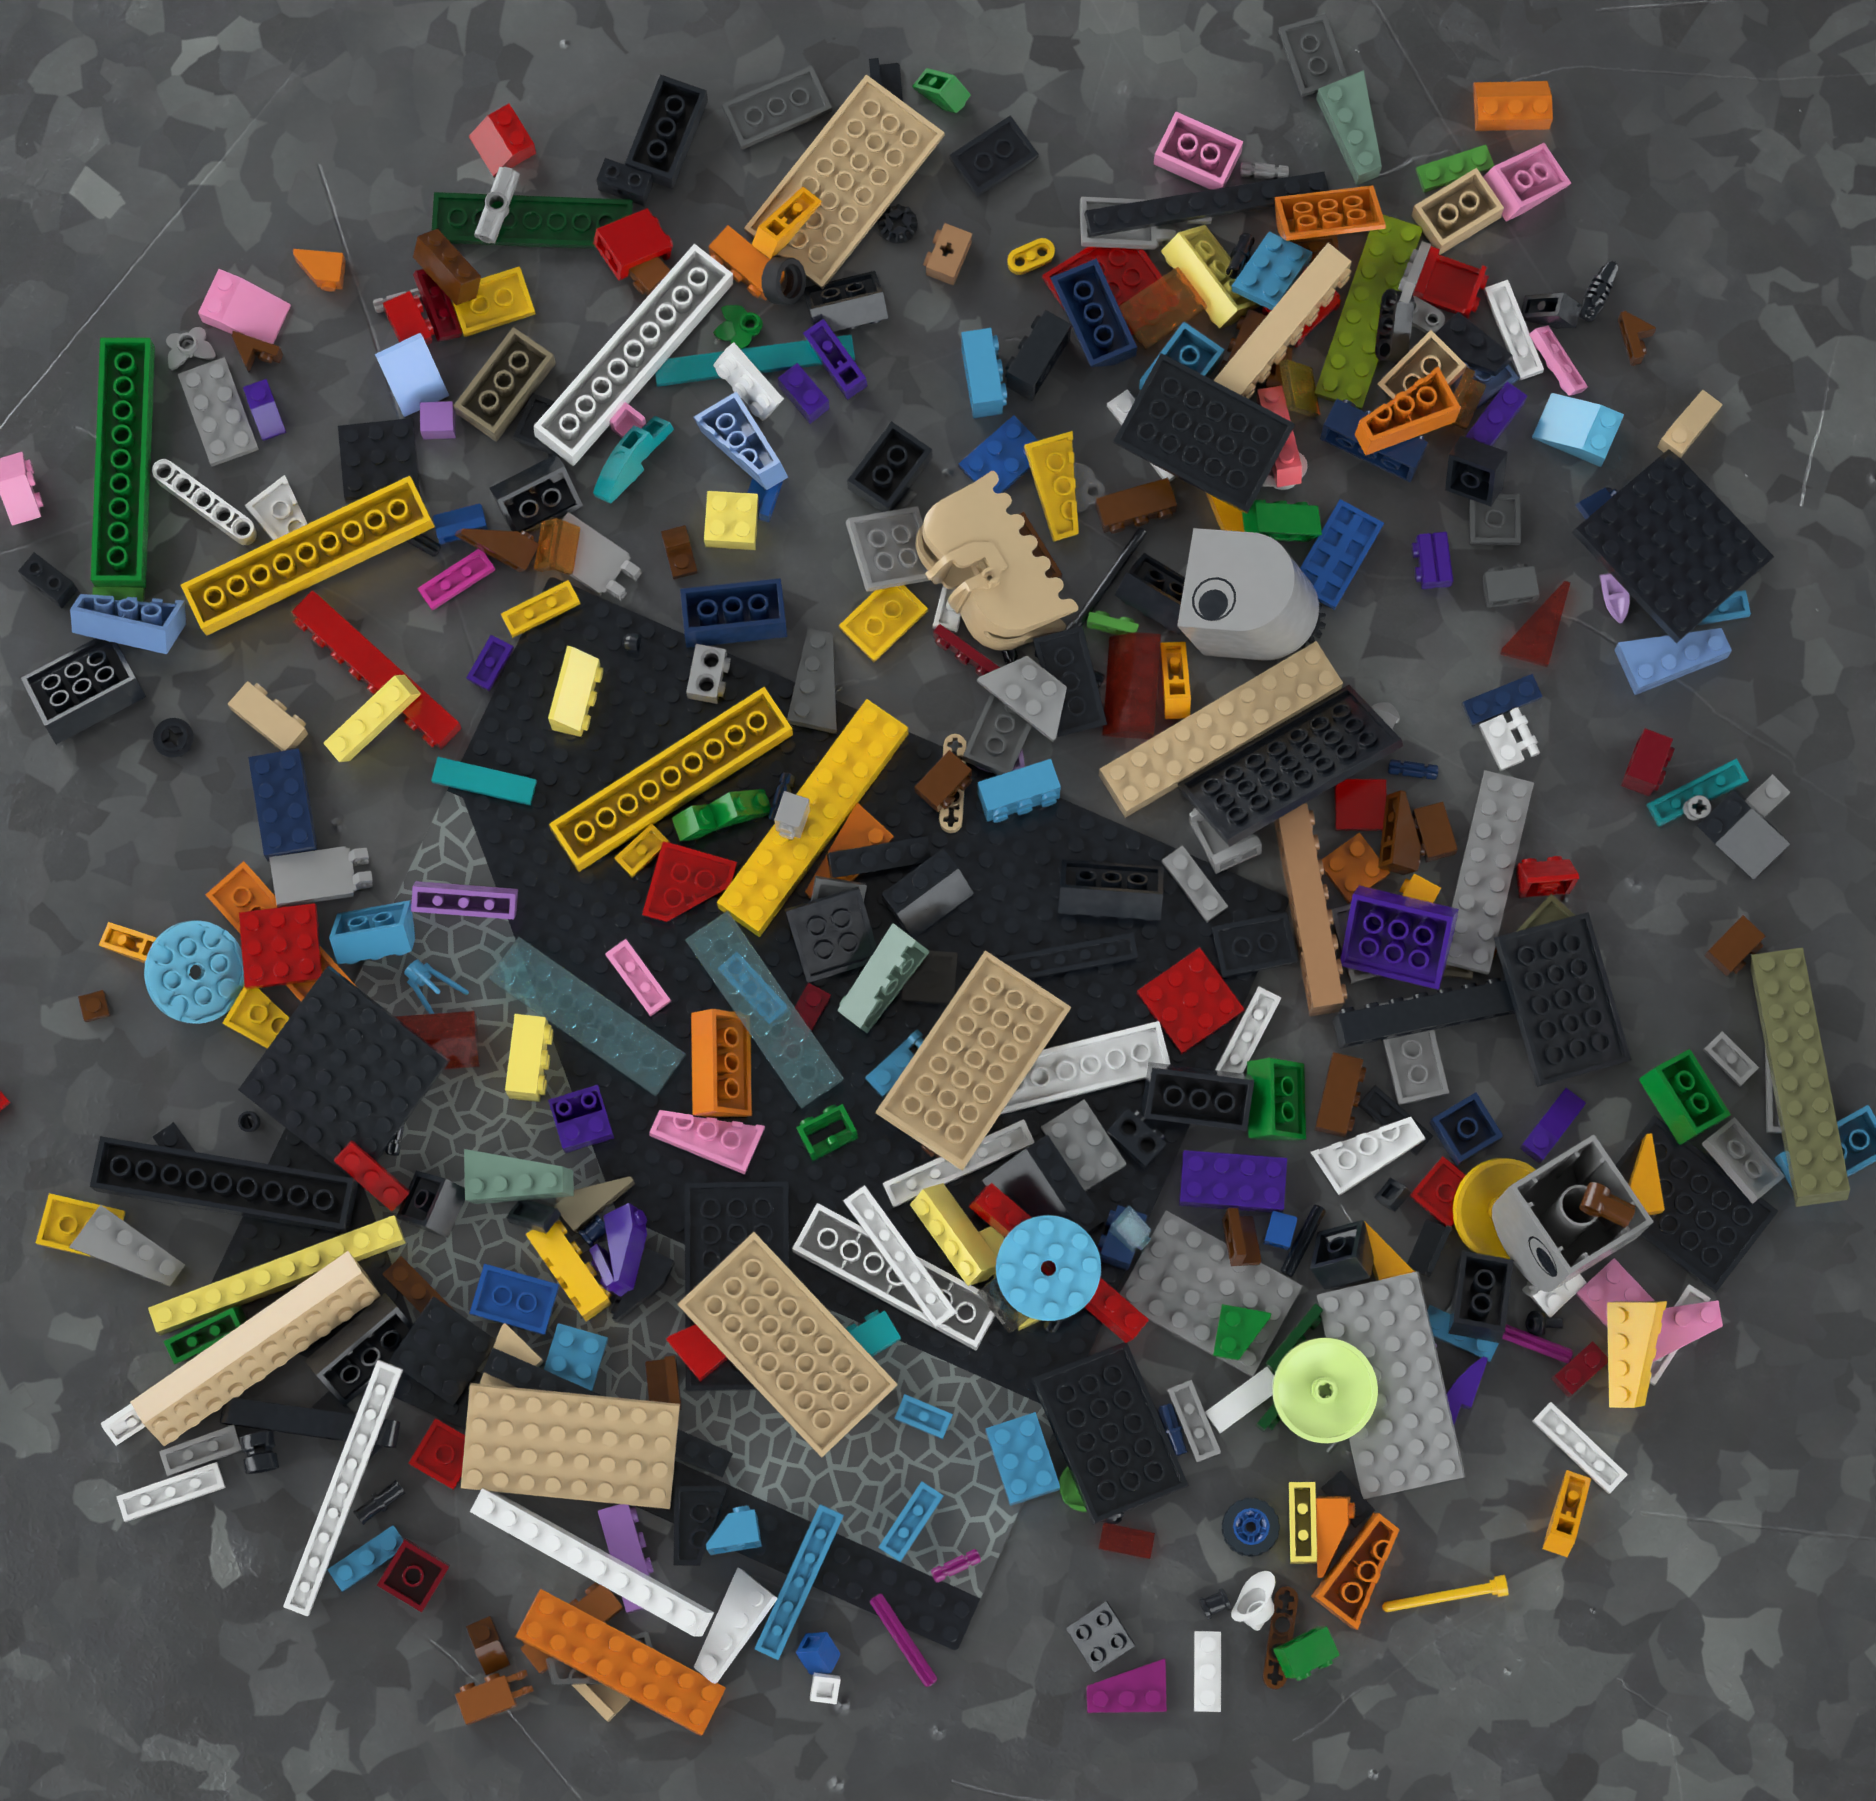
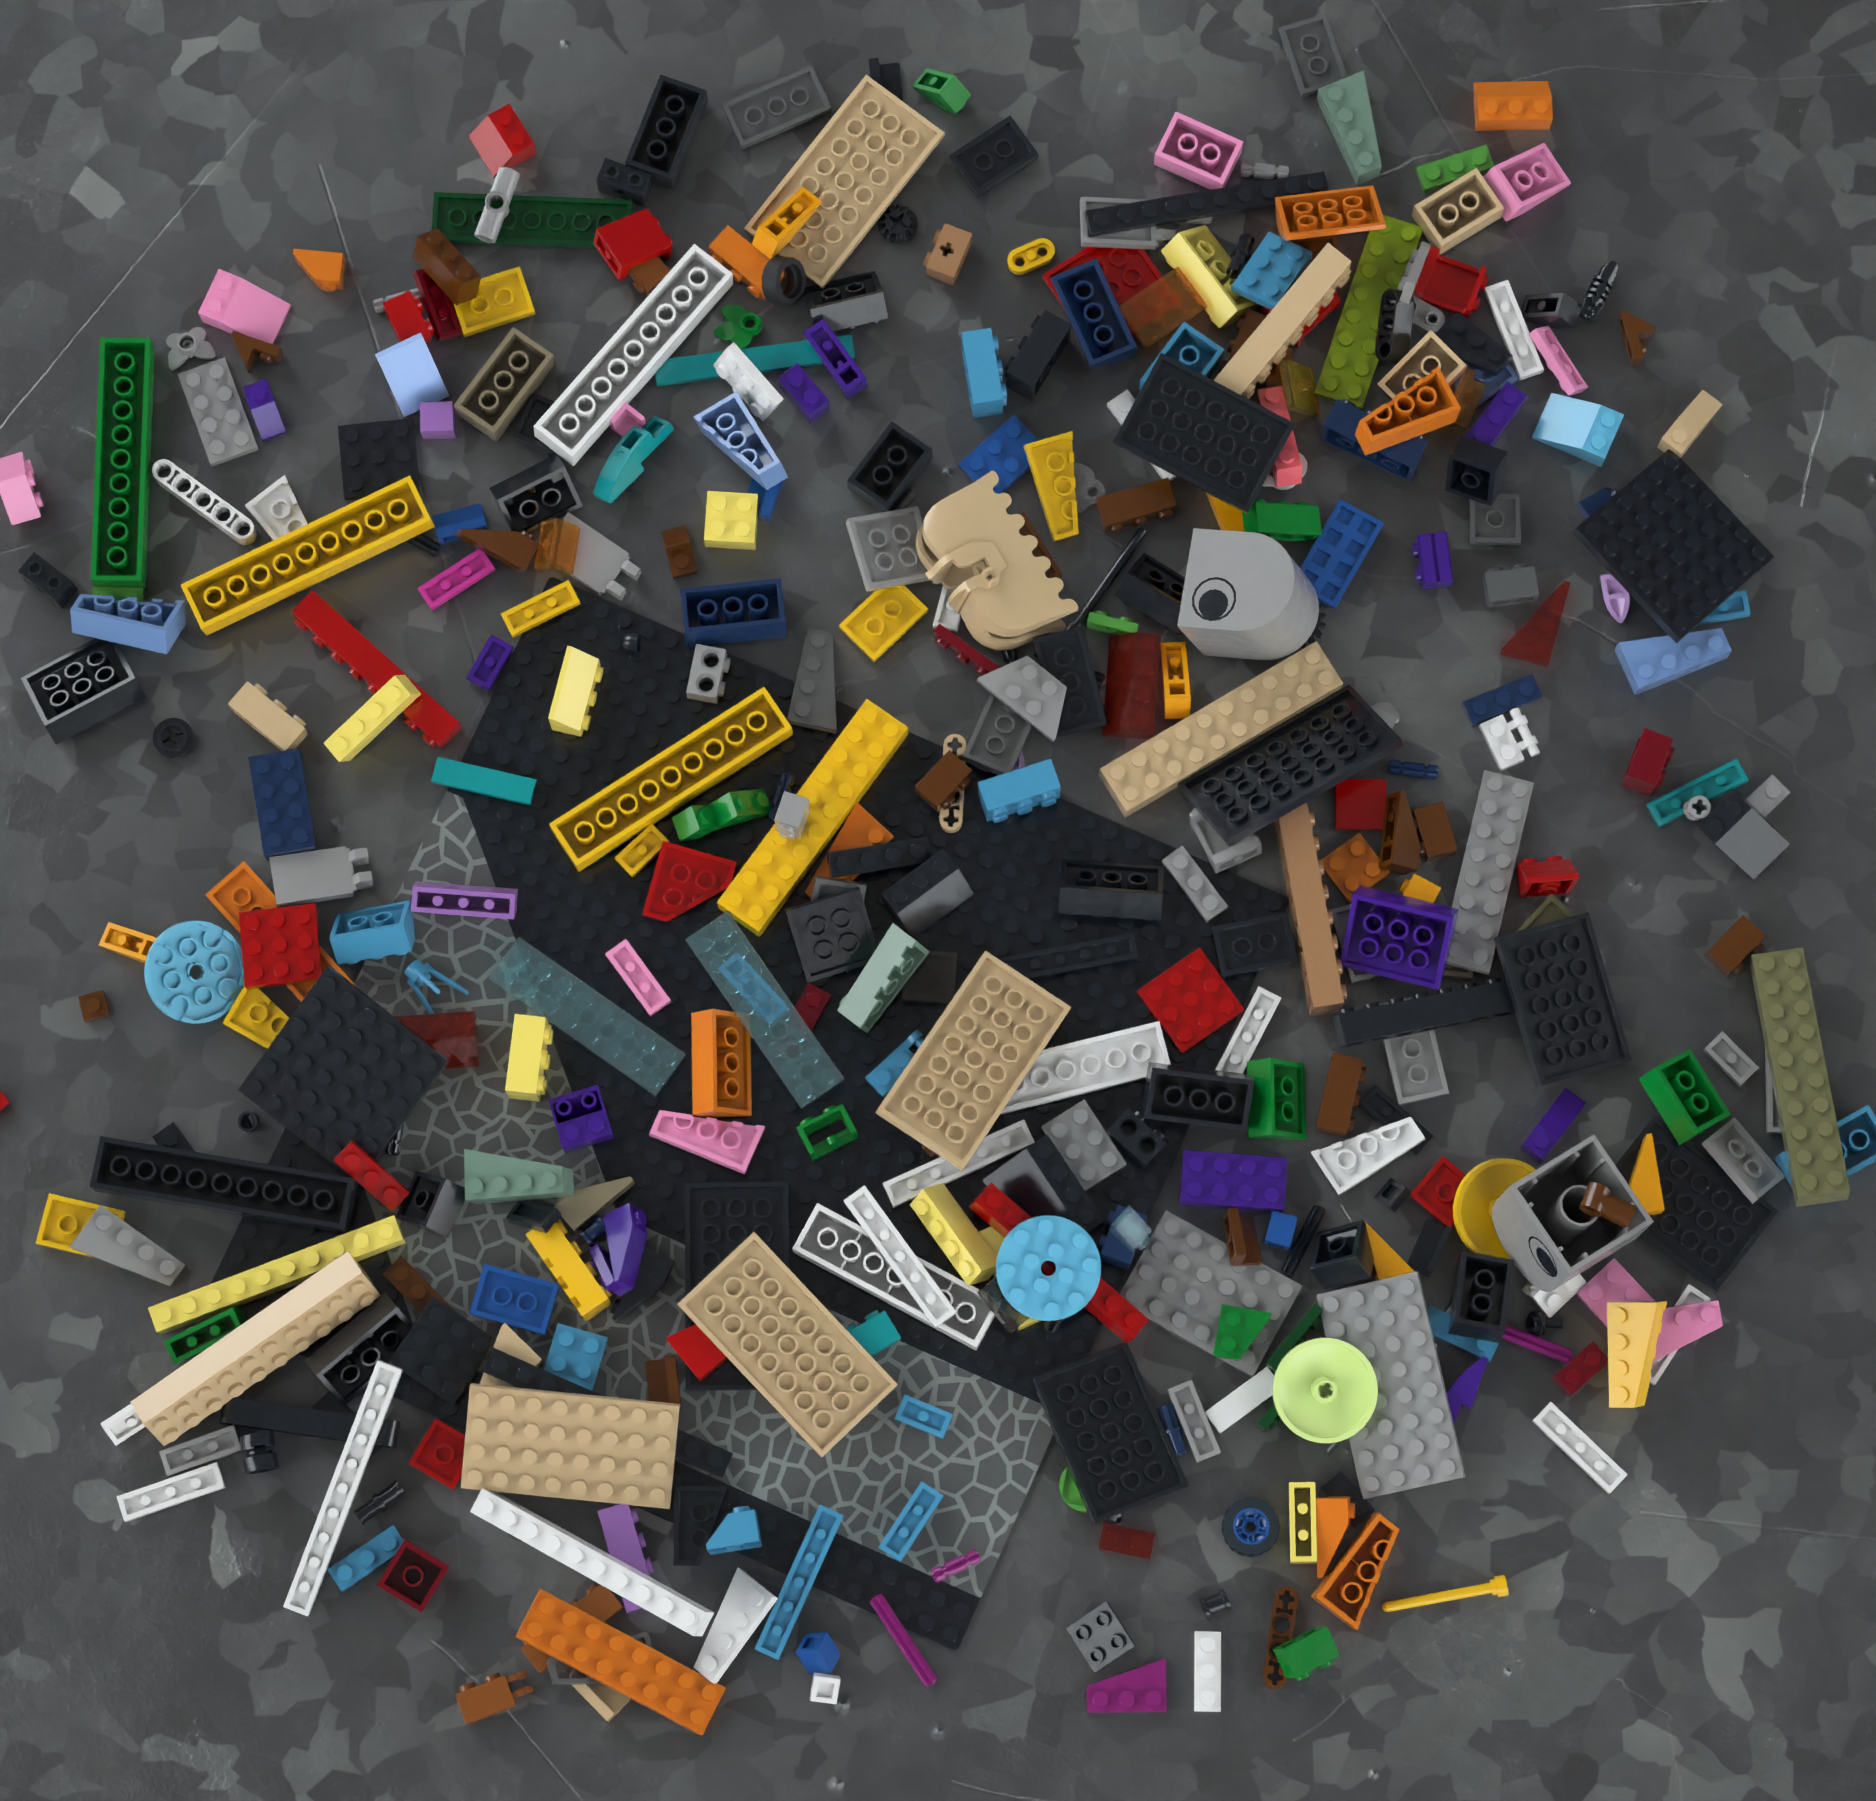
reddish brown slope [466,1616,511,1676] -> none
dark azure brick [985,1412,1060,1506] -> none
white piece [1231,1571,1276,1631] -> none
dark blue brick [1429,1092,1503,1167] -> none
light orange slope [1542,1470,1591,1557] -> none

